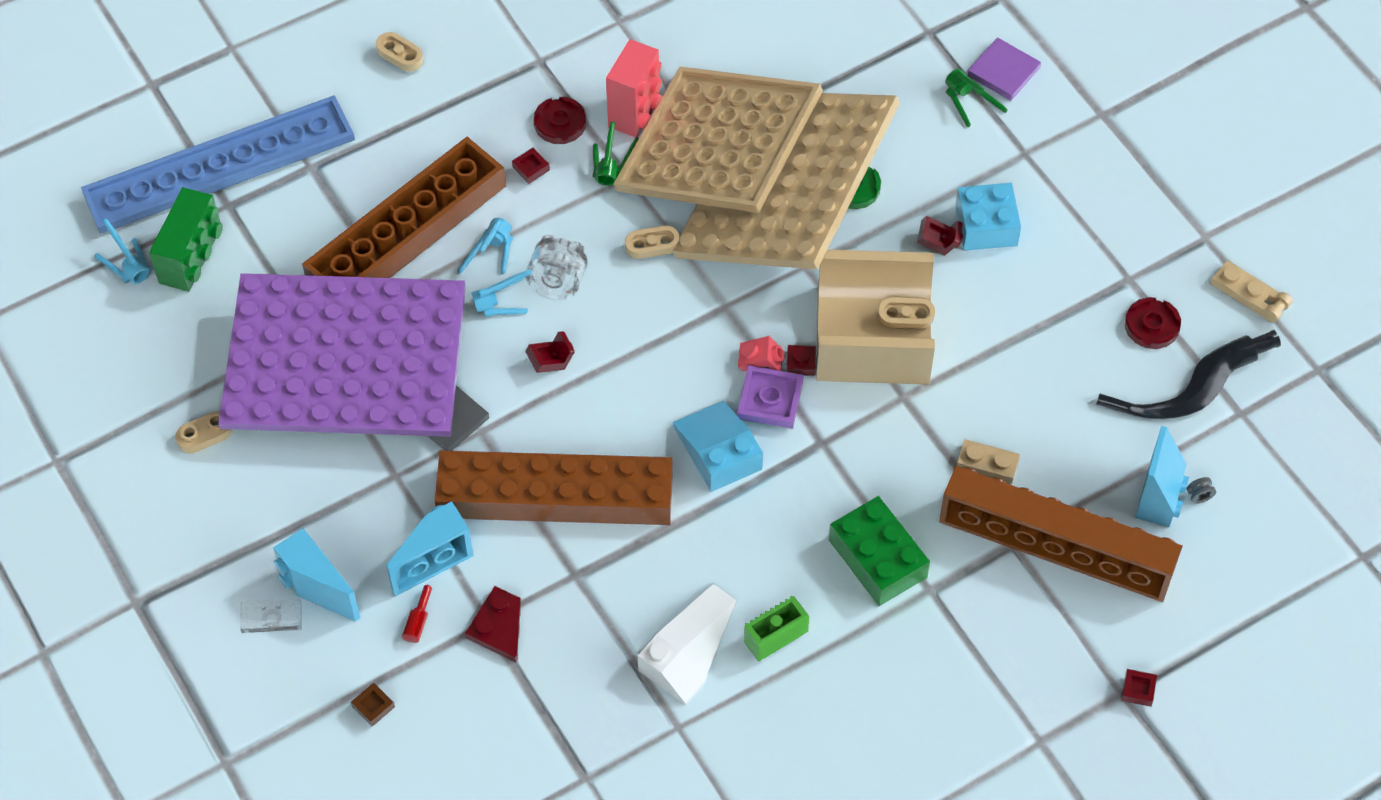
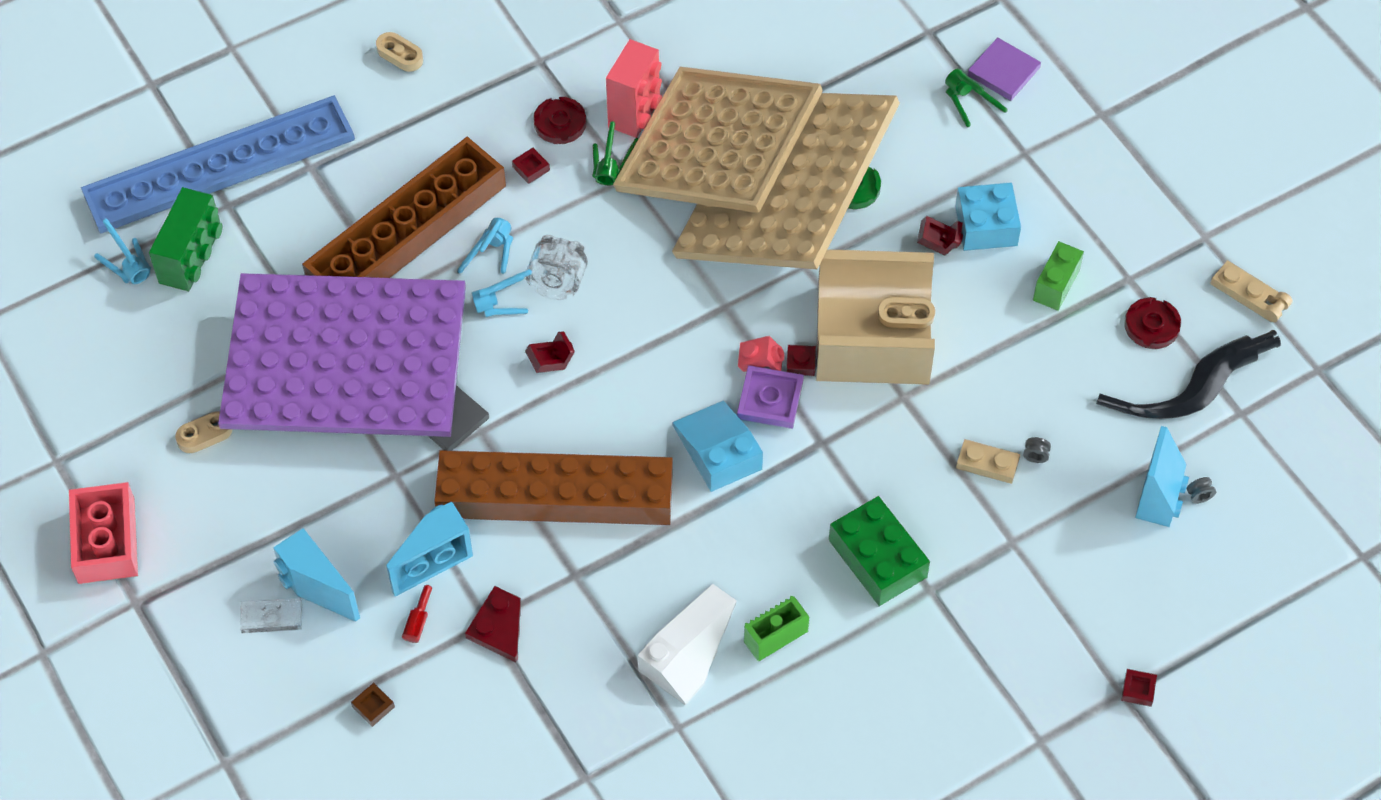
tan plate [625,226,679,259] -> none
dark orange brick [939,466,1183,602] -> none
none -> coral brick [69,482,138,584]
none -> dark grey bush [1023,437,1051,463]
none -> bright green brick [1033,241,1084,311]

